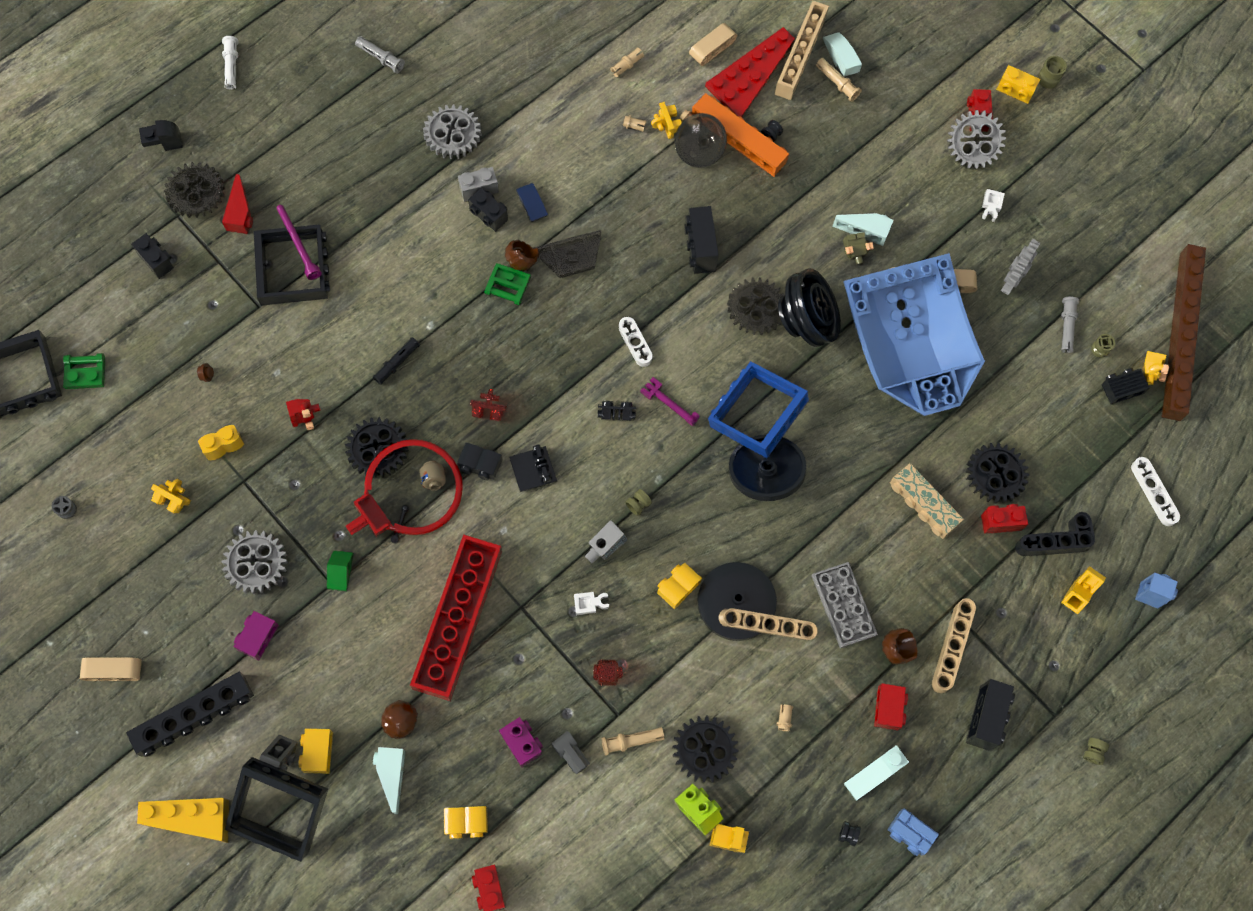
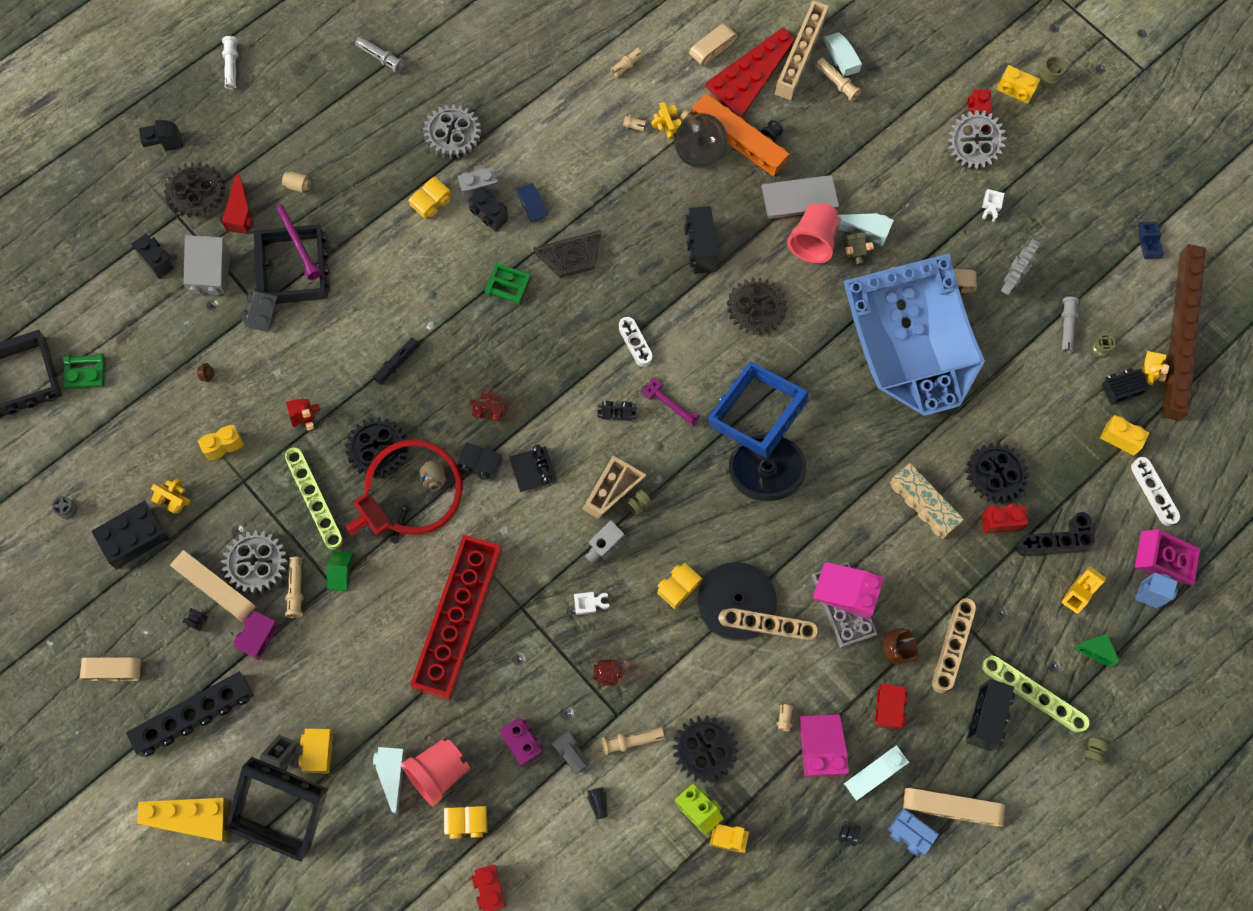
reddish brown hair [381,700,418,739] -> none
reddish brown hair [505,240,539,271] -> none
black wheel [778,268,841,347] -> none
none -> black brick [91,500,169,569]
none -> tan beam [170,550,257,623]
none -> black wheel [182,608,208,632]
none -> light grey slope [183,235,231,296]
none -> dark grey bracket [241,287,277,332]
none -> tan brick [282,171,311,193]
none -> yellowish green beam [285,448,343,550]
none -> tan pin [285,557,304,618]
none -> coral piece [401,737,470,807]
none -> yellow brick [409,177,451,219]
none -> tan wedge [582,456,646,519]
none -> black cone [587,787,608,820]
none -> light grey tile [761,175,839,219]
none -> coral piece [787,203,841,263]
none -> dark pink slope [799,714,849,778]
none -> dark pink slope [812,562,884,619]
none -> tan beam [903,788,1005,826]
none -> yellowish green beam [982,656,1089,733]
none -> green slope [1074,634,1119,668]
none -> yellow brick [1100,415,1149,456]
none -> dark pink slope [1135,529,1201,586]
none -> dark blue slope [1138,222,1164,259]

